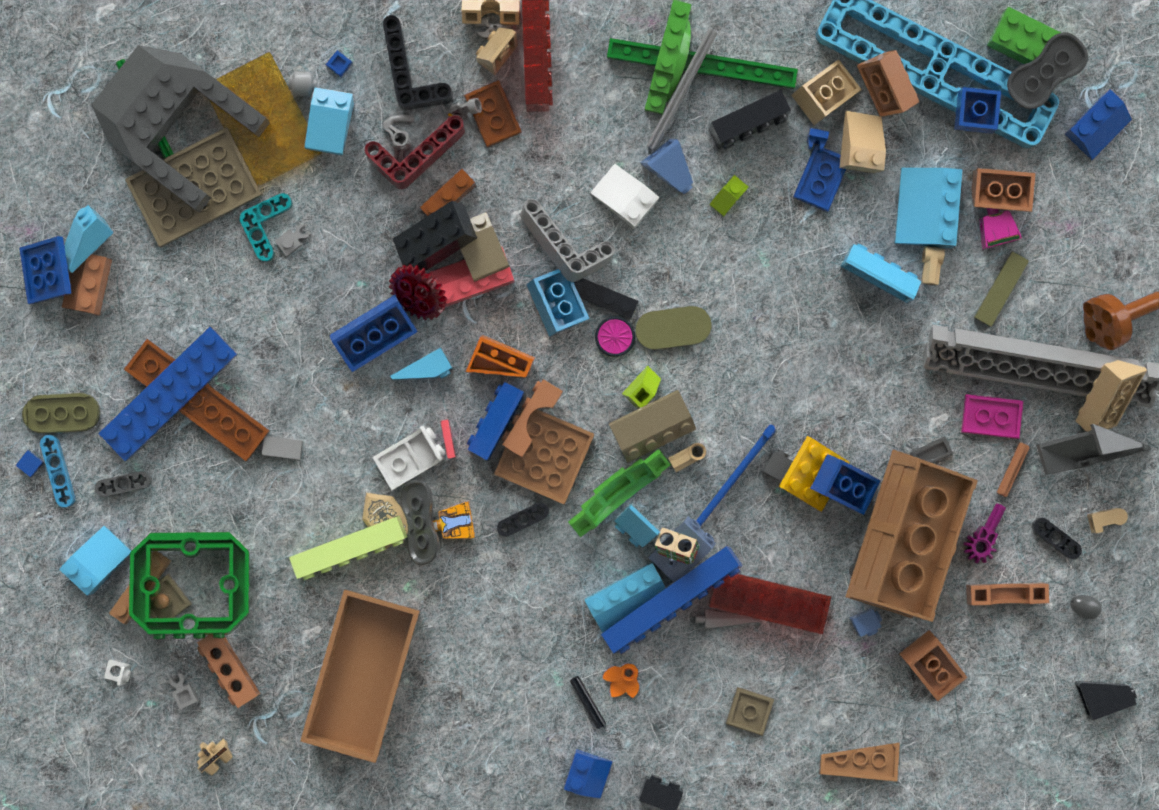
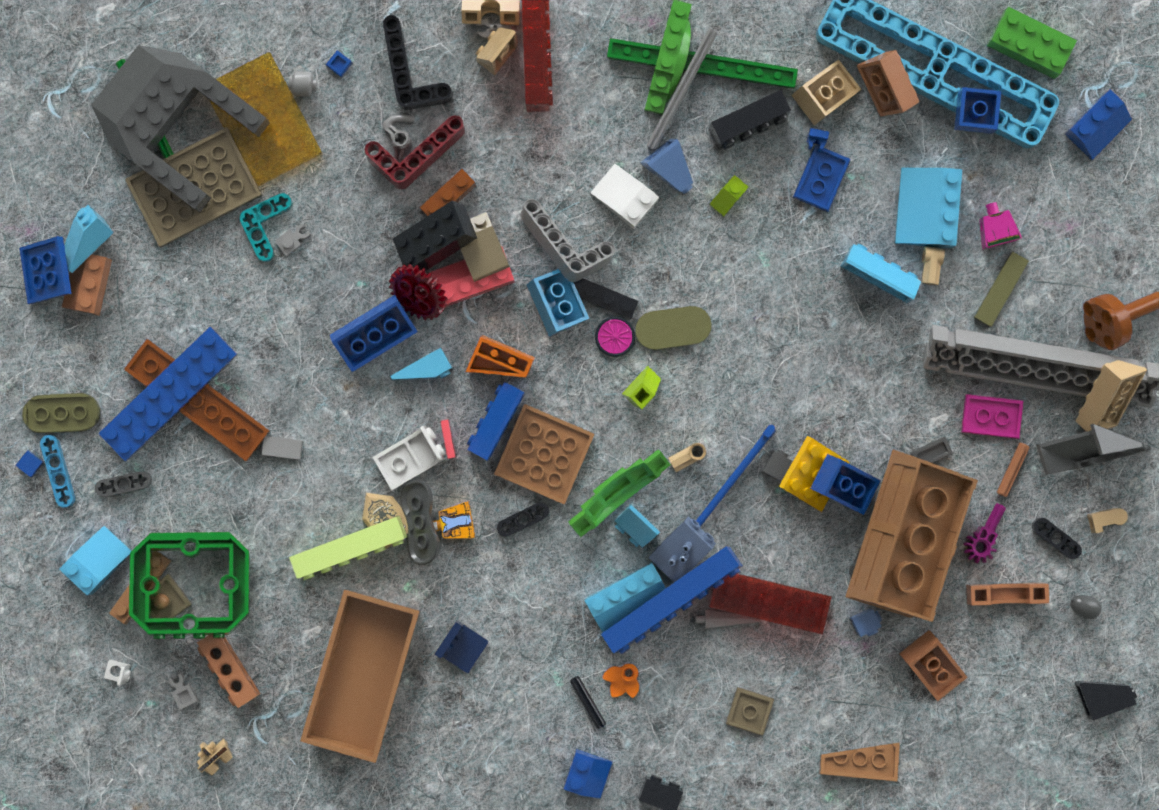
medium azure slope [304,88,354,155] -> none
light grey piece [446,98,482,117] -> none
dark orange tile [464,80,522,148] -> none
nougat arch [501,379,563,457] -> none
dark tan slope [609,390,696,463] -> none
piece [655,527,700,564] -> none
tan slope [839,111,886,173] -> none
nougat slope [971,168,1035,212] -> none
dark grey plate [1007,32,1088,109] -> none
none -> dark blue bracket [434,620,489,673]

